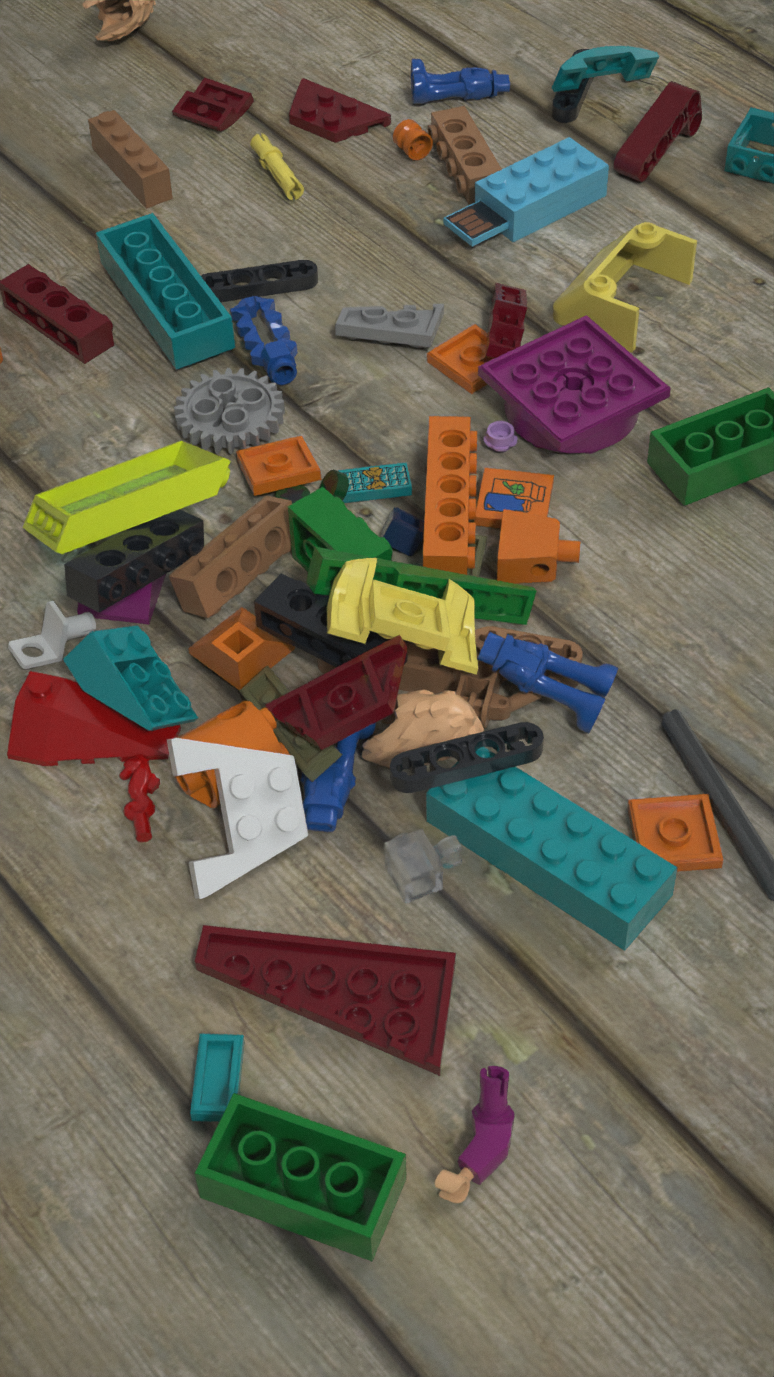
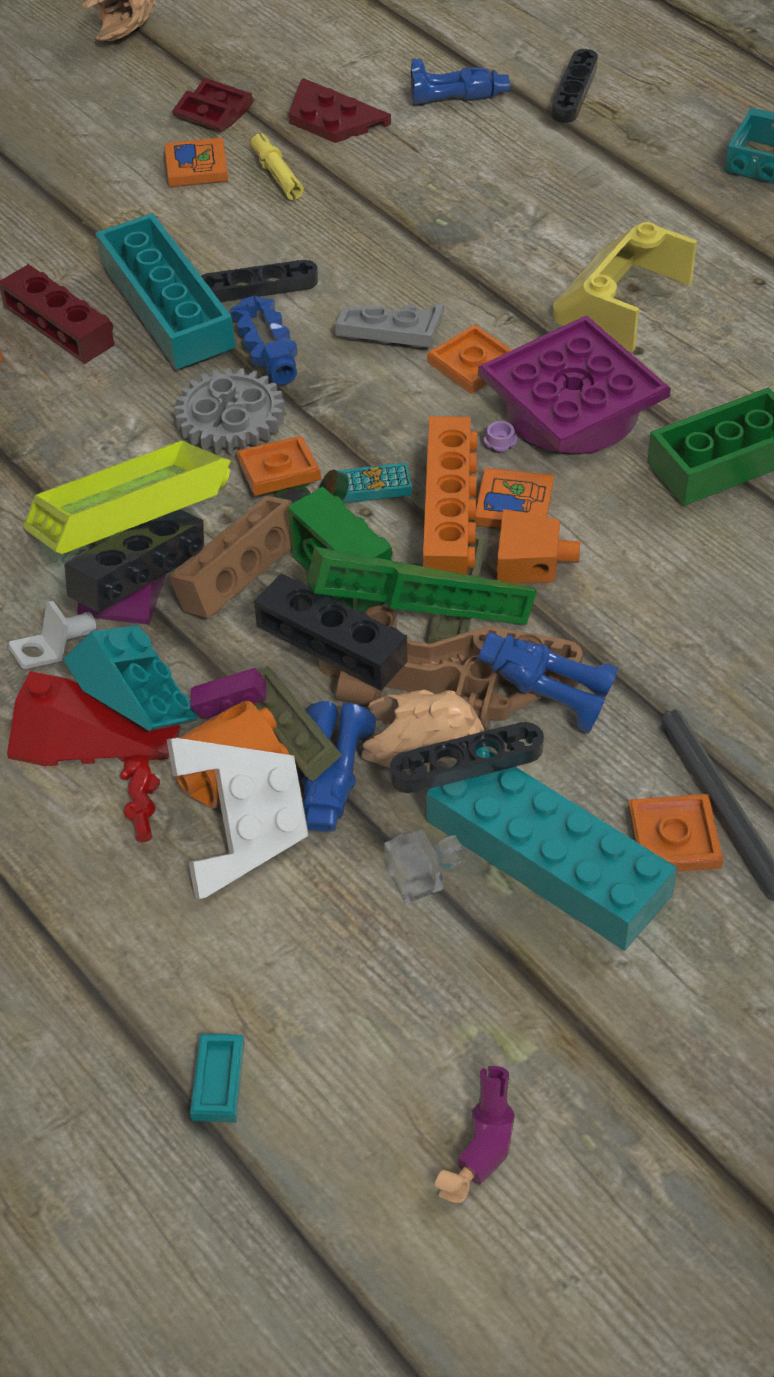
medium nougat brick [88,110,173,209] -> none
orange slope [188,607,295,691] -> none
green brick [194,1093,407,1261] -> none
dark red wing [195,925,456,1076] -> none
dark red wing [265,635,407,750] -> none
light yellow piece [327,558,478,675] -> none
dark blue slope [381,507,424,556] -> none
orange wheel [393,119,433,160] -> none
medium nougat brick [427,106,502,205] -> none
medium azure piece [443,137,609,247] -> none
dark red slope [486,283,527,358] -> none
teal slope [552,46,660,92] -> none
dark red beam [613,81,702,182] -> none
none -> orange tile [164,137,228,187]
none -> magenta piece [190,668,266,720]

